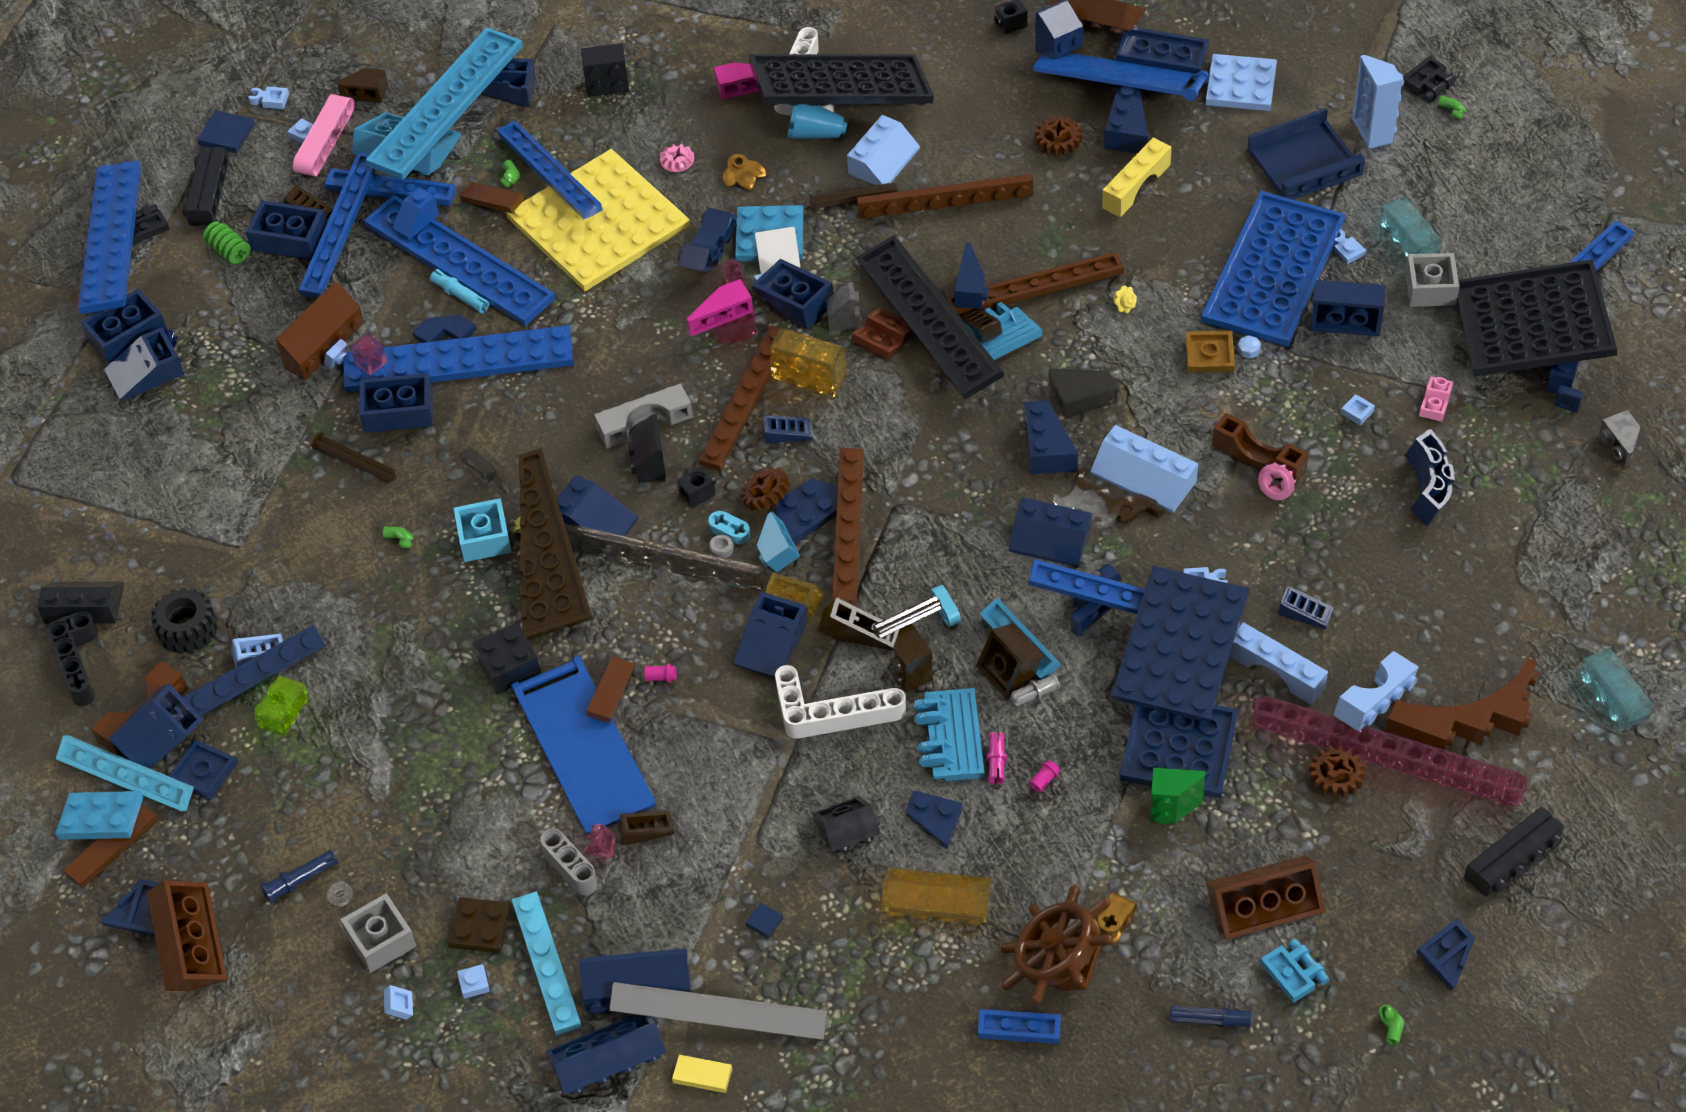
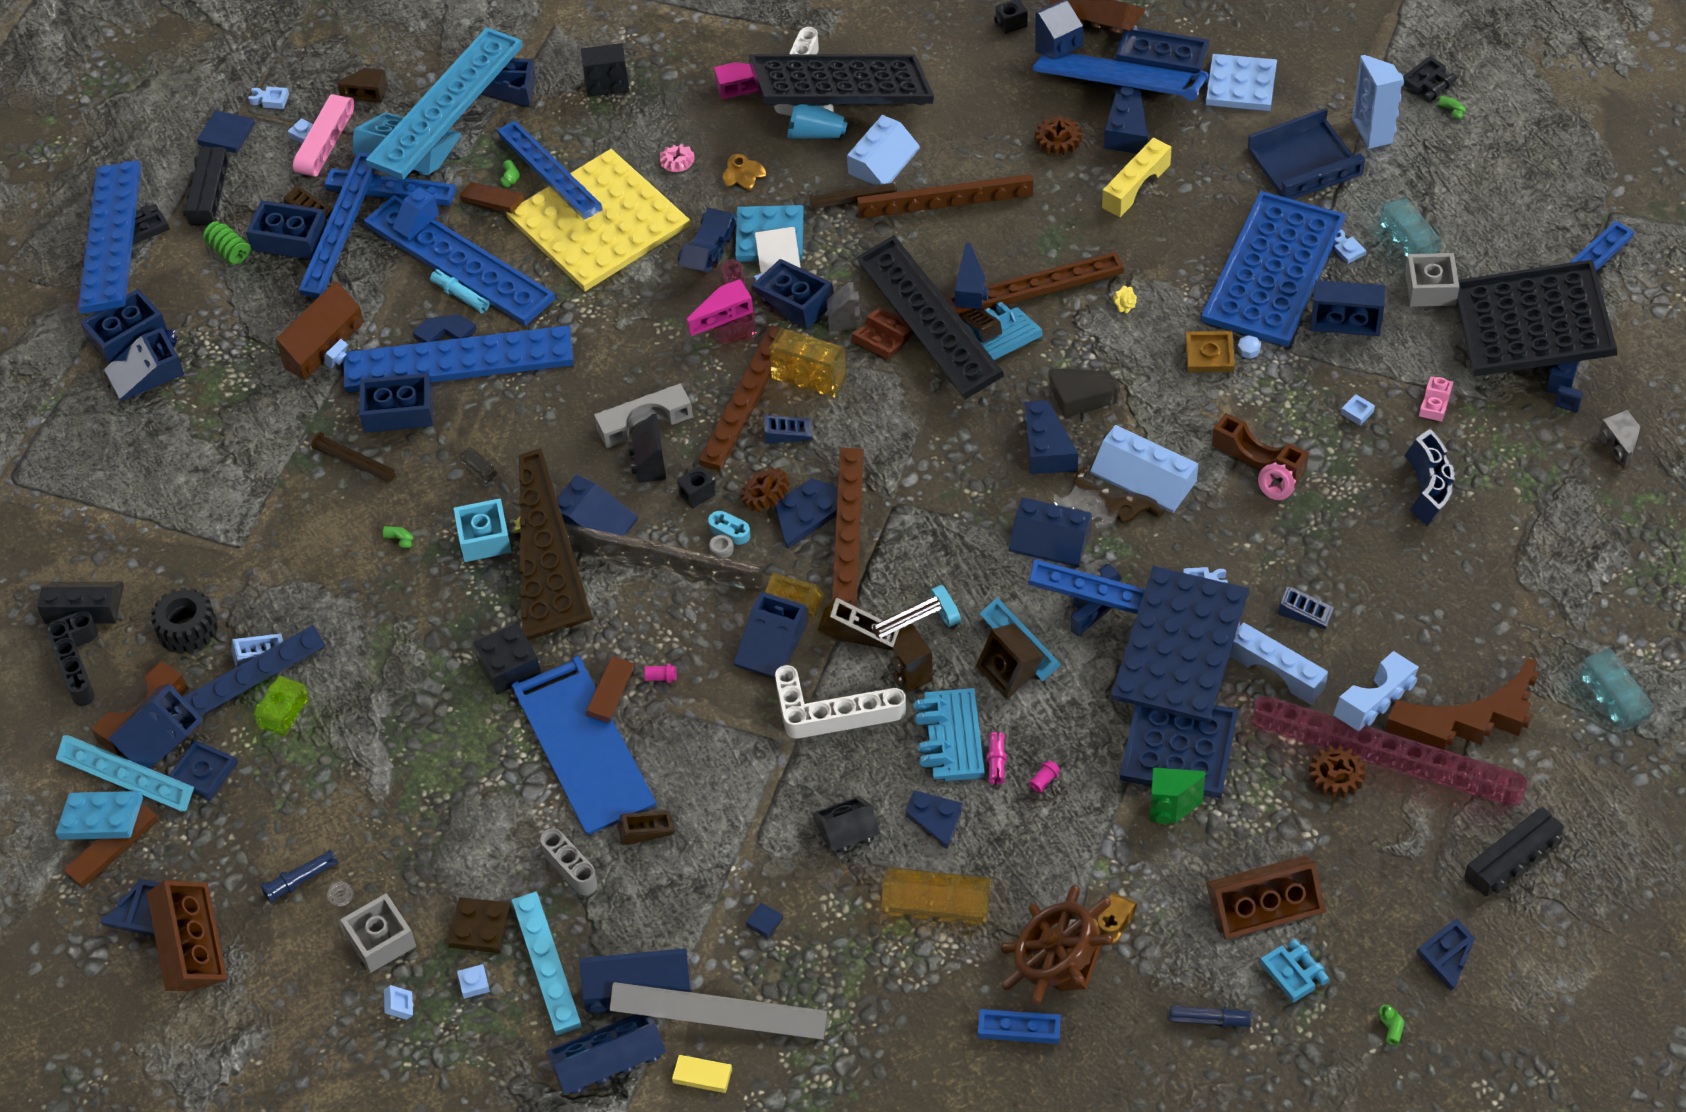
clear pink brick [351,333,387,375] -> none
clear pink tile [584,823,616,860] -> none
dark azure slope [757,512,800,572] -> none
light grey axle [1011,674,1060,706] -> none

